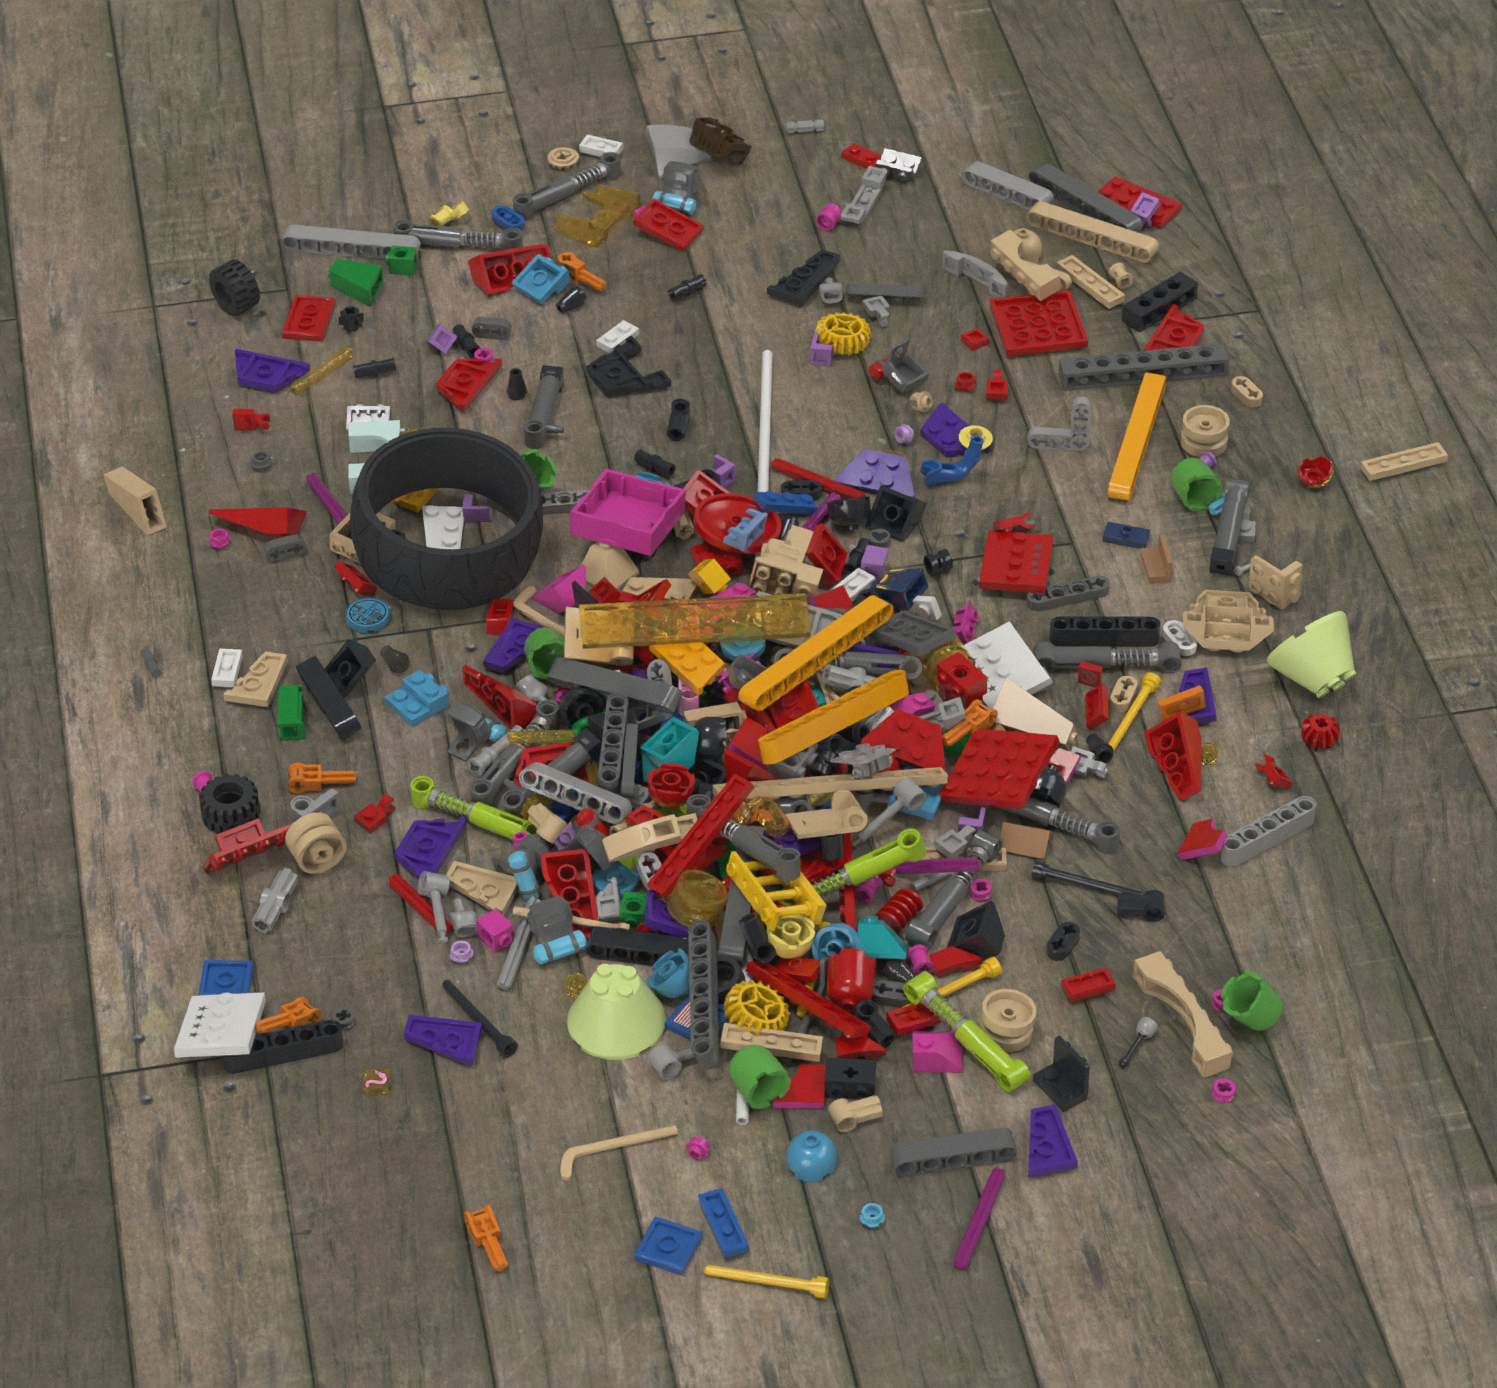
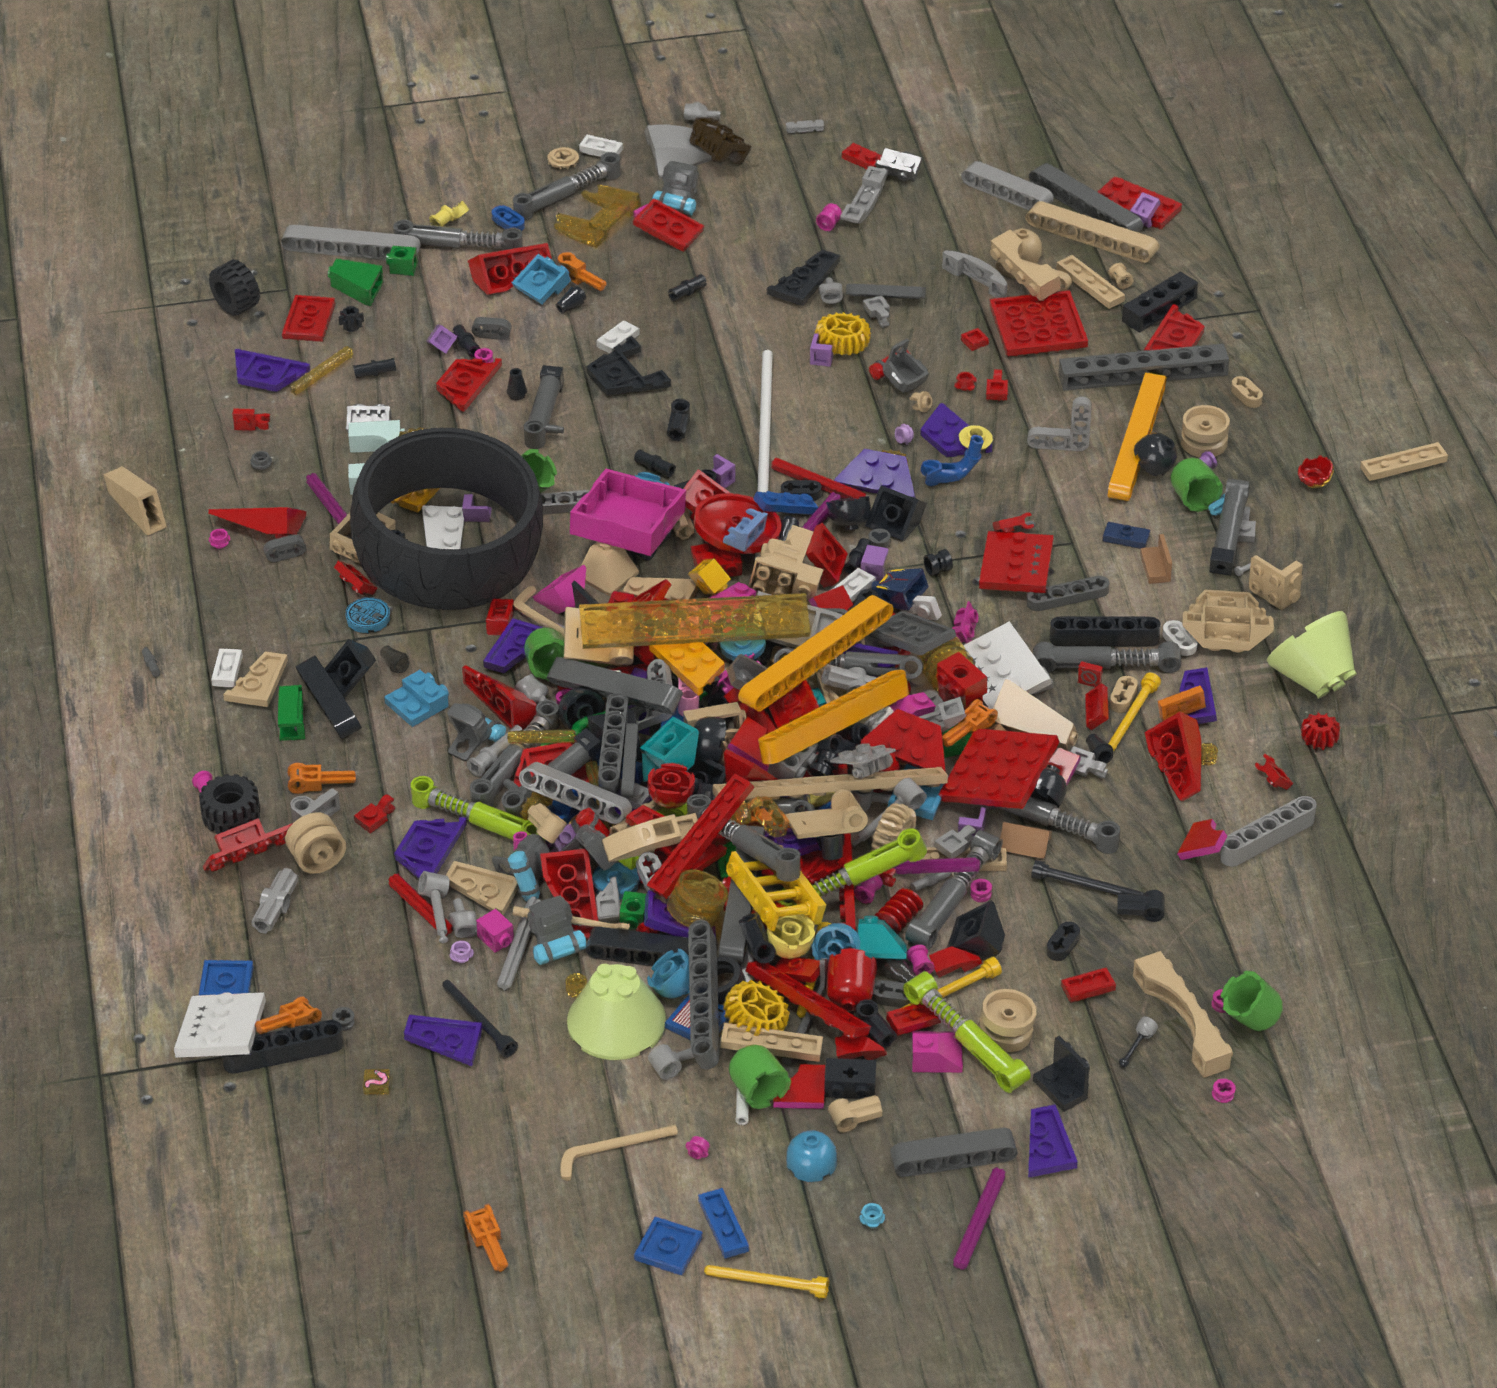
red plate [588,576,622,610] -> none
none -> light grey piece [684,102,721,121]
none -> tan gear [871,803,917,851]
none -> black cylinder [1134,432,1177,476]

